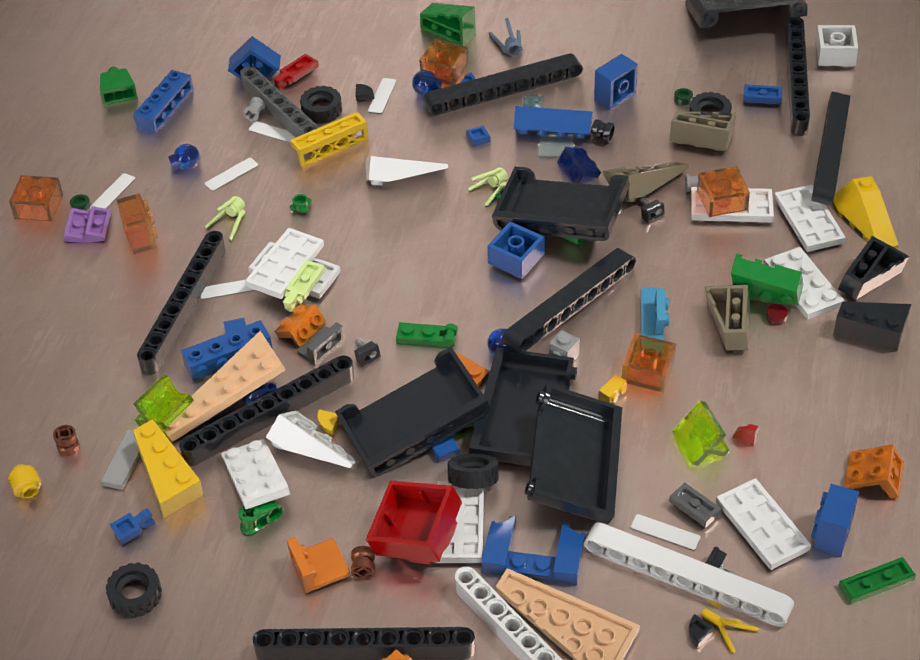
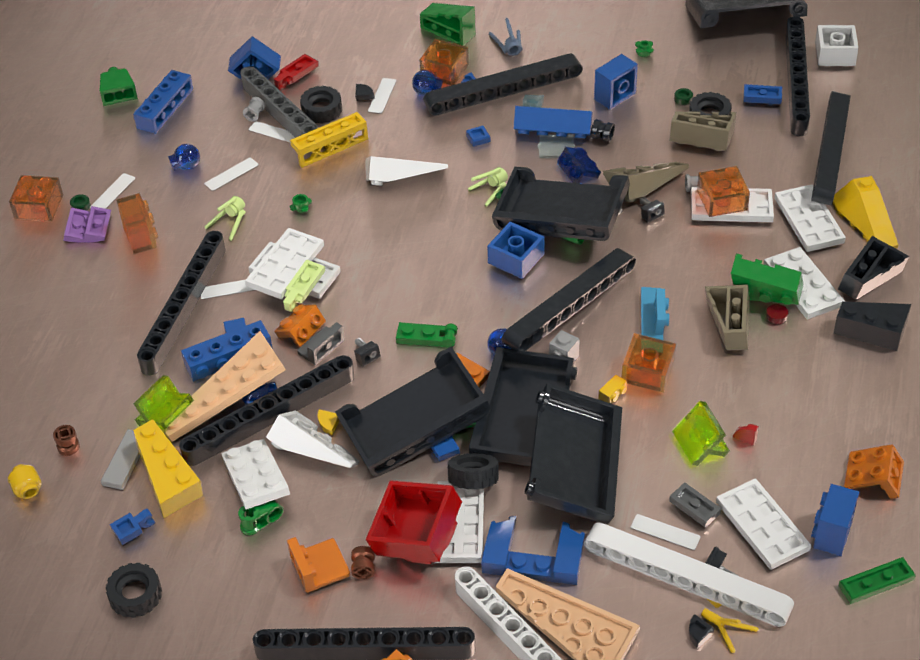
none -> green plate [635,40,654,57]

